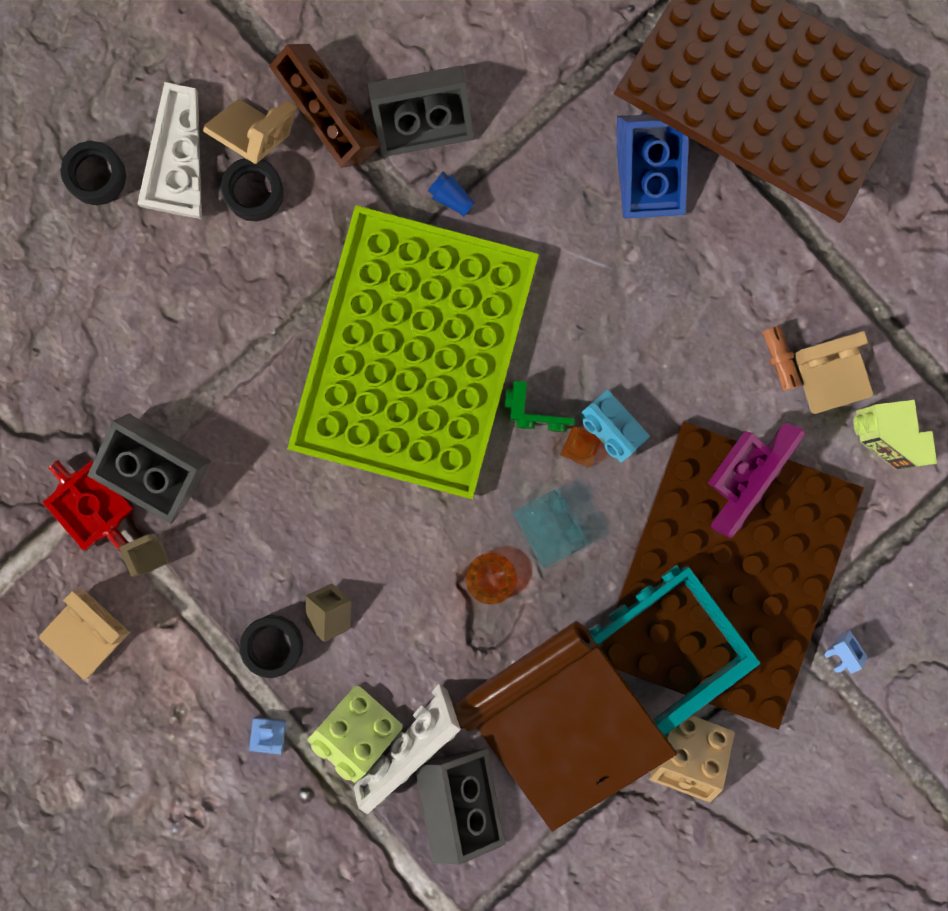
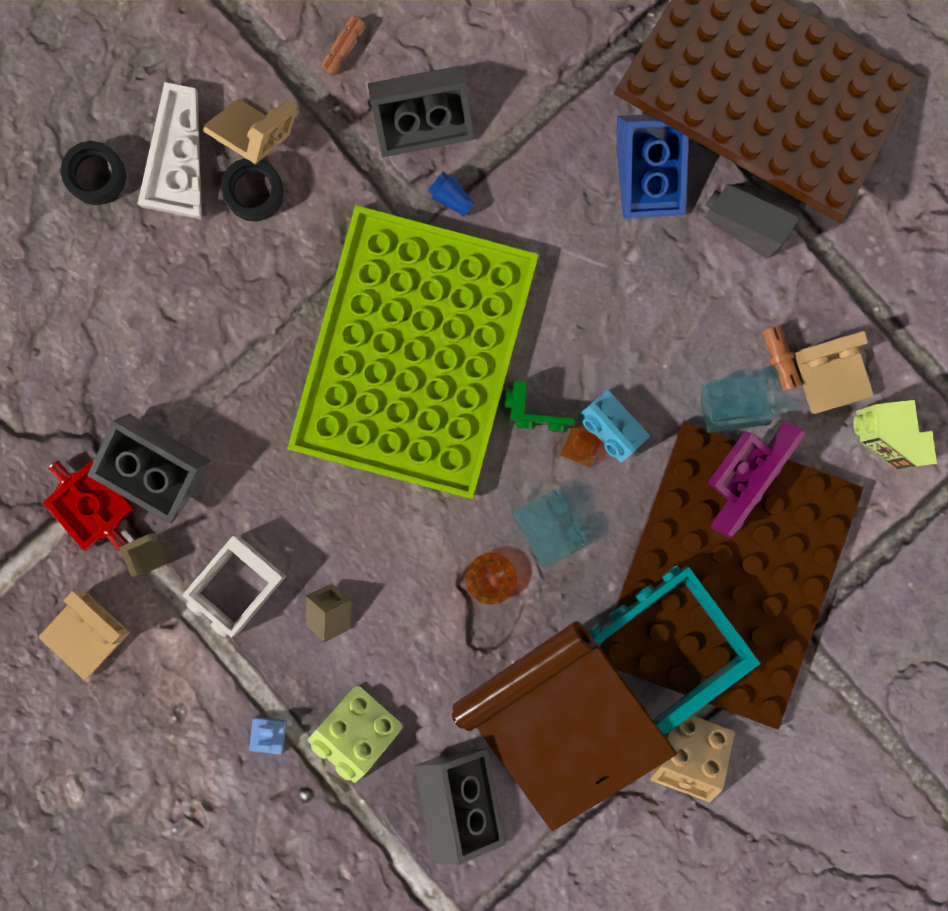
black tyre [239,615,303,678] -> none
reddish brown brick [269,44,382,168] -> none
white wing [354,684,461,814] -> none
light blue tile [825,630,868,674] -> none
none -> white window [182,535,287,638]
none -> nougat axle [322,16,365,75]
none -> clear light blue bracket [700,376,773,433]
none -> dark grey slope [704,184,807,259]

